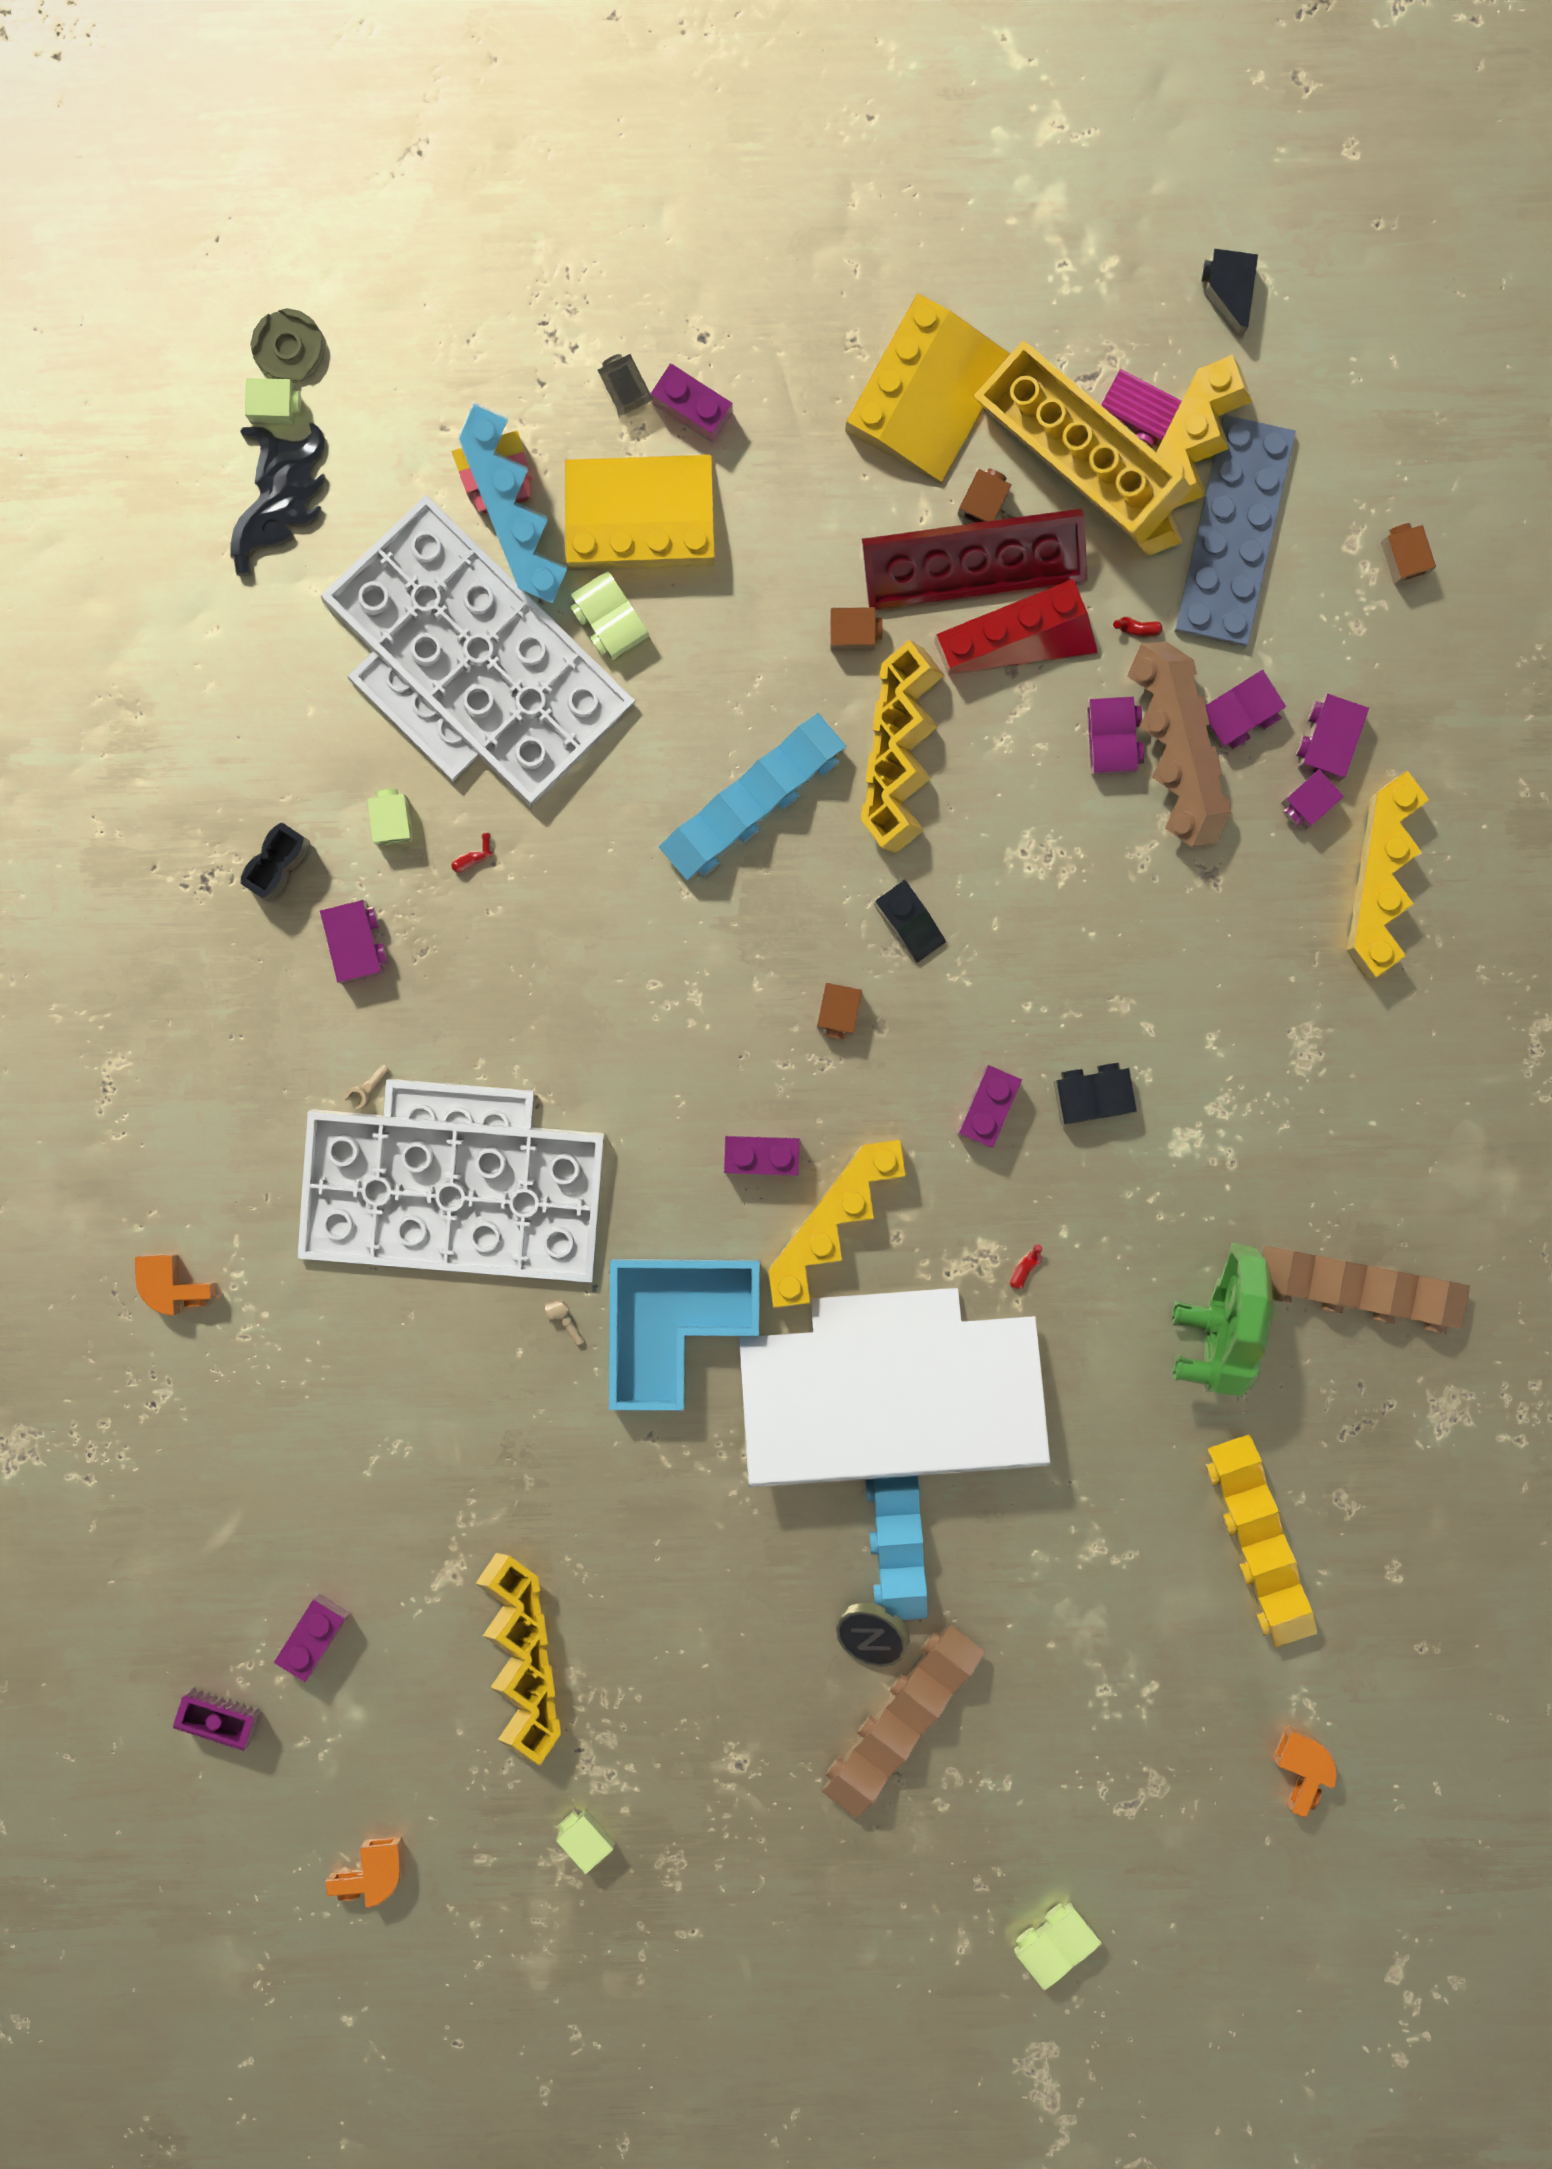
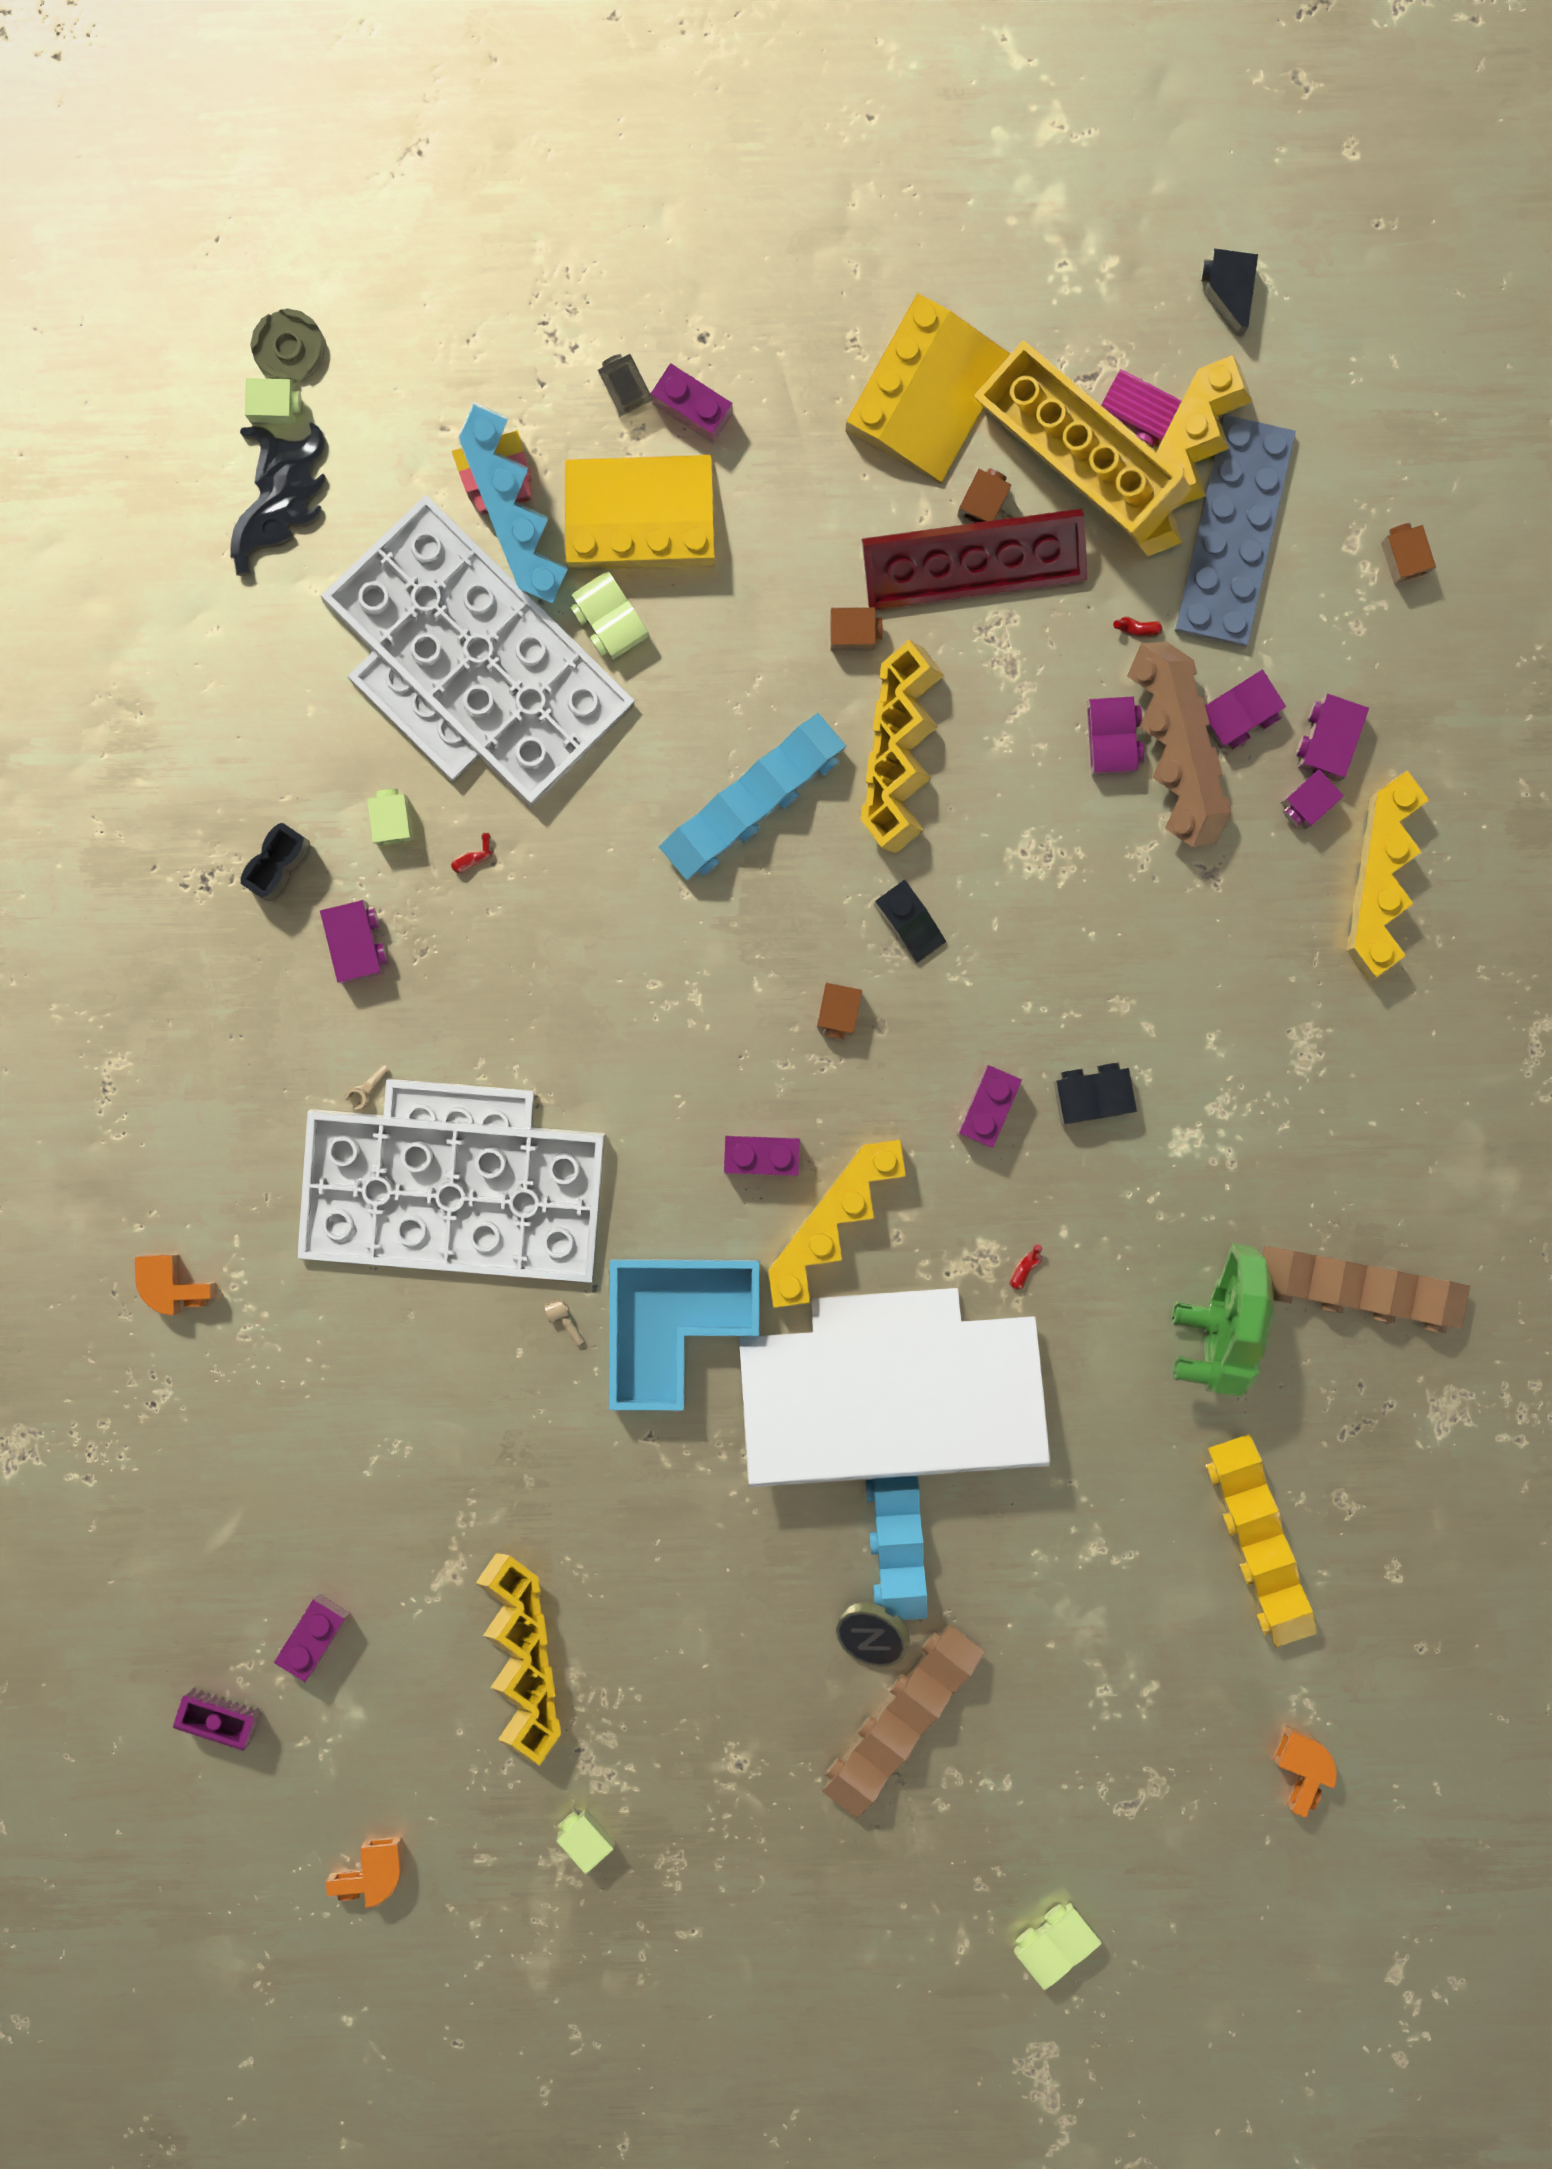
red wedge [934,579,1098,675] -> none

